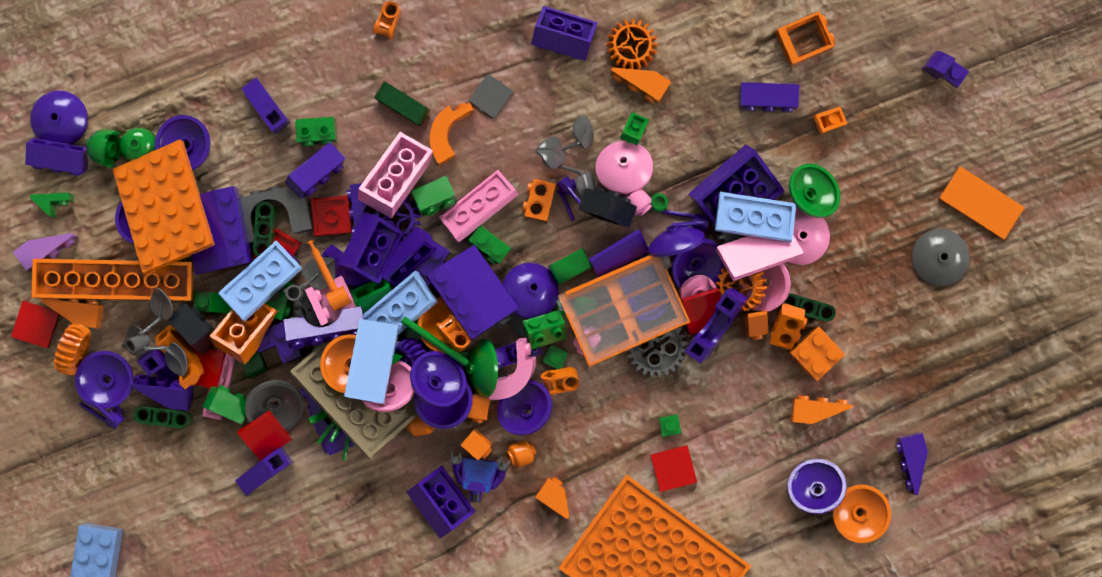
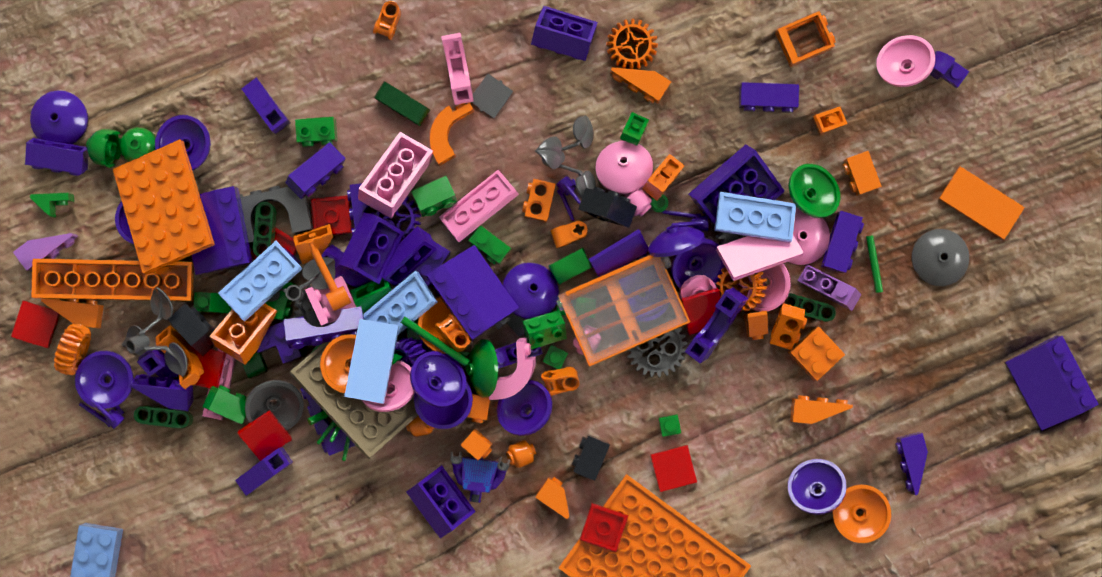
none -> orange slope [293,224,333,264]
none -> bright pink arch [442,33,474,105]
none -> orange piece [550,221,588,248]
none -> black brick [571,434,610,481]
none -> red tile [579,503,629,552]
none -> orange brick [642,154,685,201]
none -> medium lavender slope [798,264,861,311]
none -> dark purple brick [821,211,864,273]
none -> orange brick [842,151,882,196]
none -> green bar [866,235,883,293]
none -> bright pink dish [877,35,935,87]
none -> dark purple slope [1005,336,1099,430]

